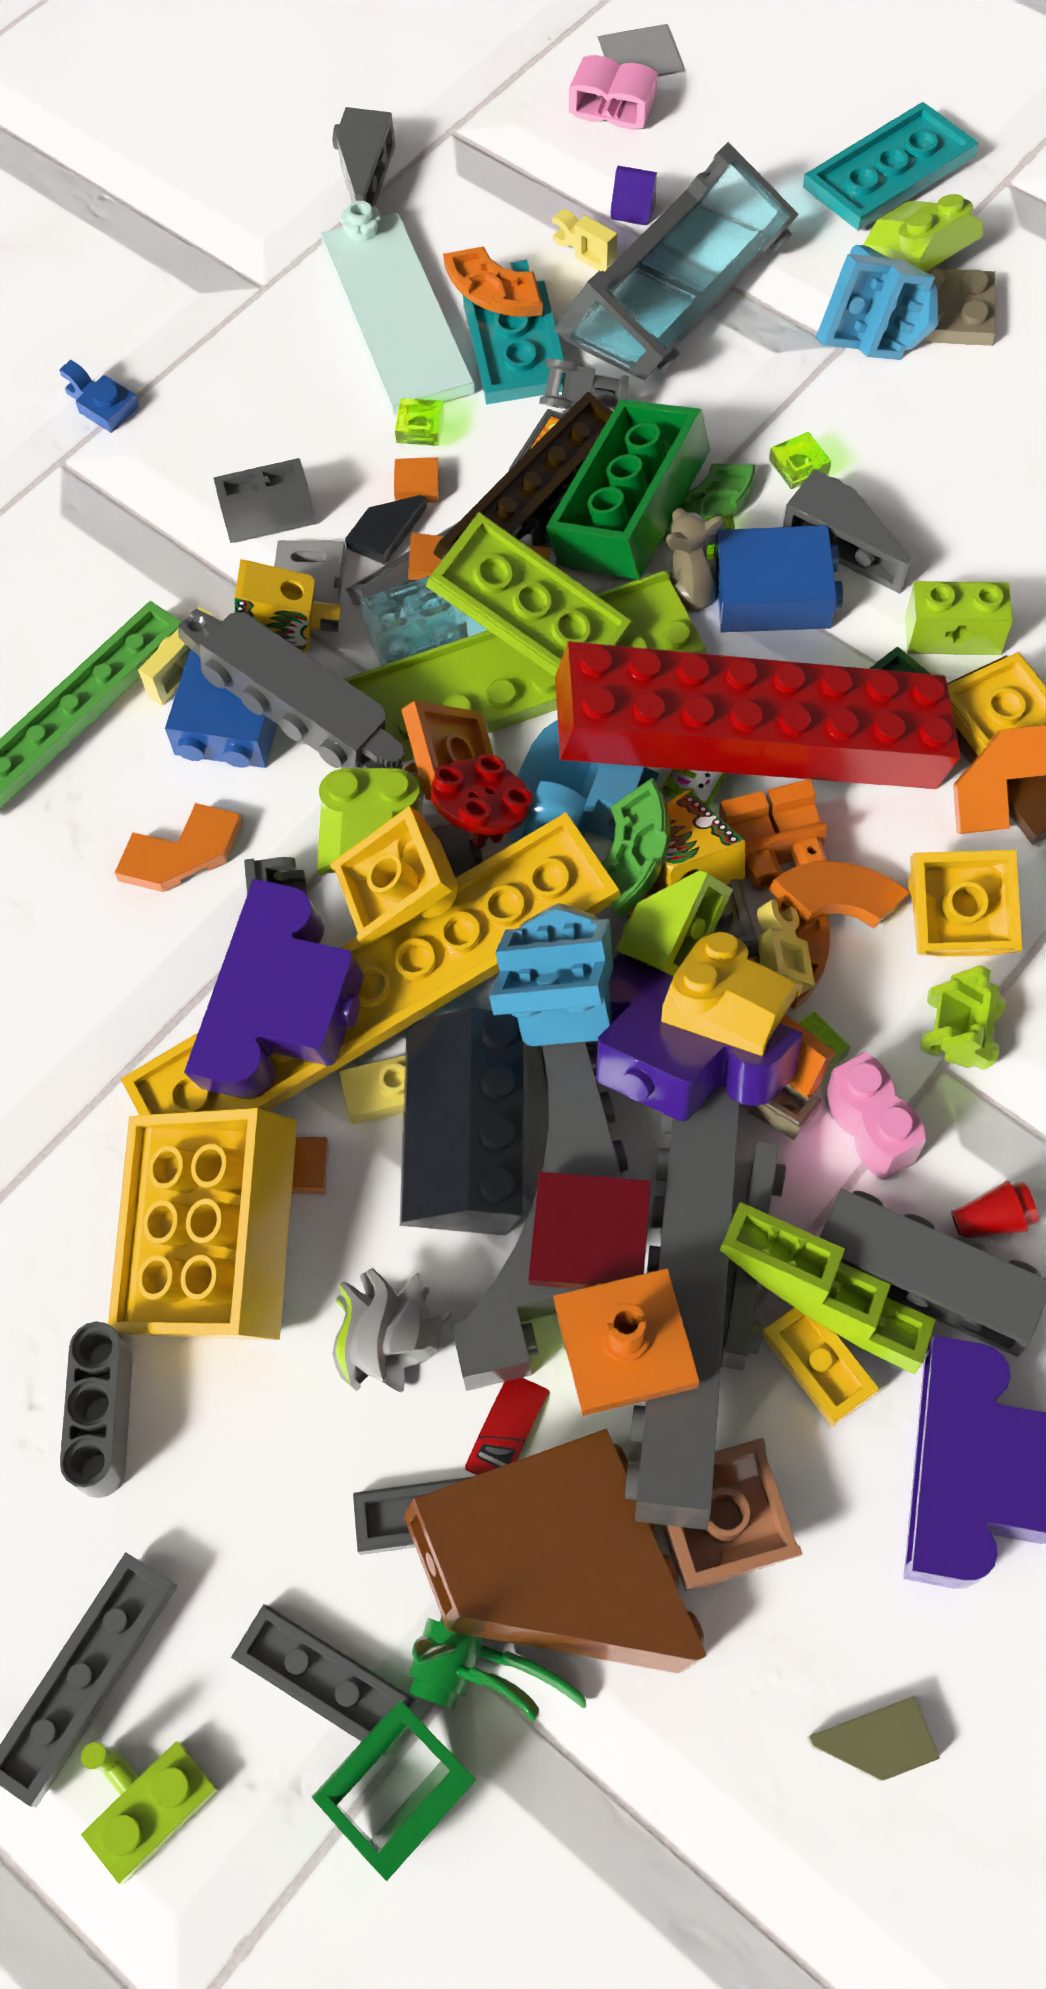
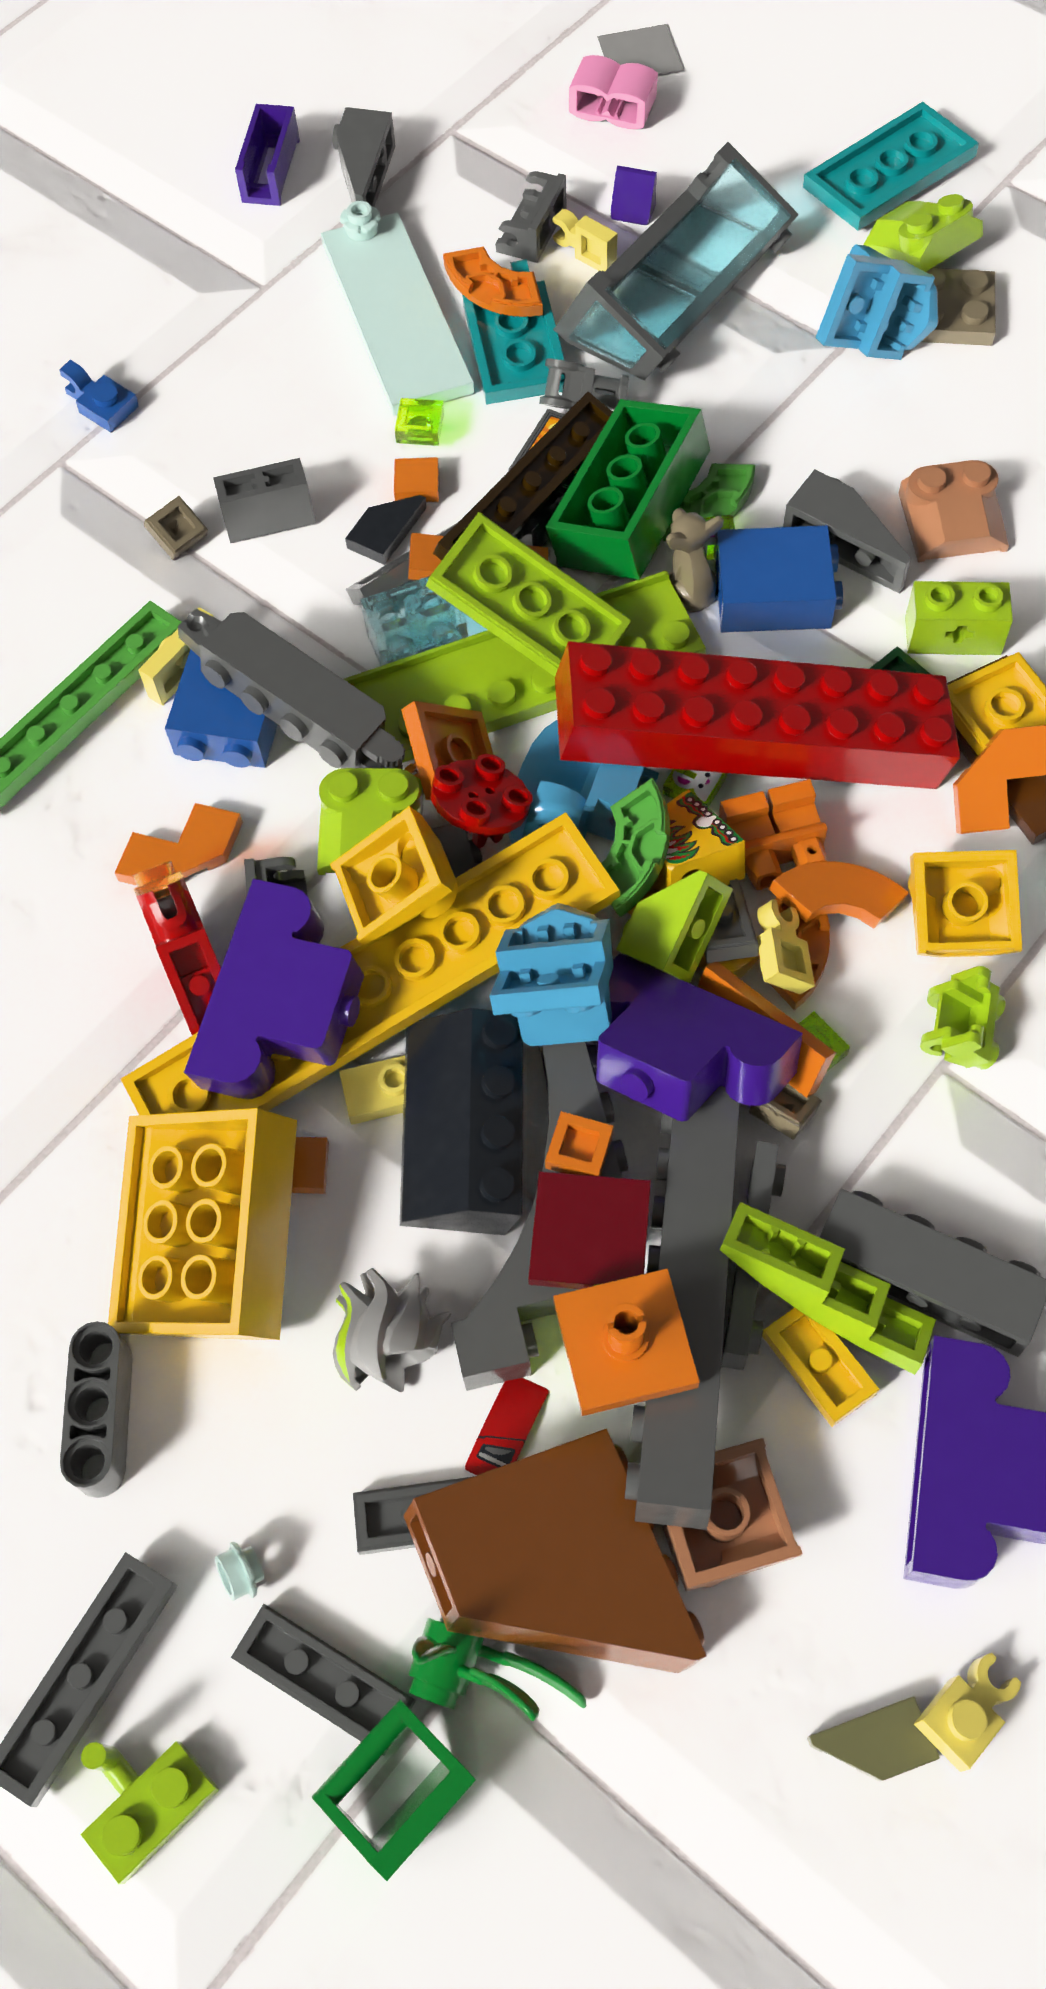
yellow torso [234,559,341,653] -> none
light grey piece [274,540,346,604] -> none
yellow slope [661,932,803,1056] -> none
clear neon green plate [769,431,831,490] -> none
bright pink brick [825,1052,926,1180] -> none
red cone [951,1180,1039,1239] -> none
none -> red plate [133,860,221,1035]
none -> dark tan tile [144,495,208,560]
none -> light aqua plate [215,1541,264,1601]
none -> dark purple window [235,103,300,206]
none -> dark grey hinge [495,171,567,263]
none -> orange plate [545,1111,614,1176]
none -> nougat slope [898,460,1009,563]
none -> light yellow plate [914,1652,1021,1772]

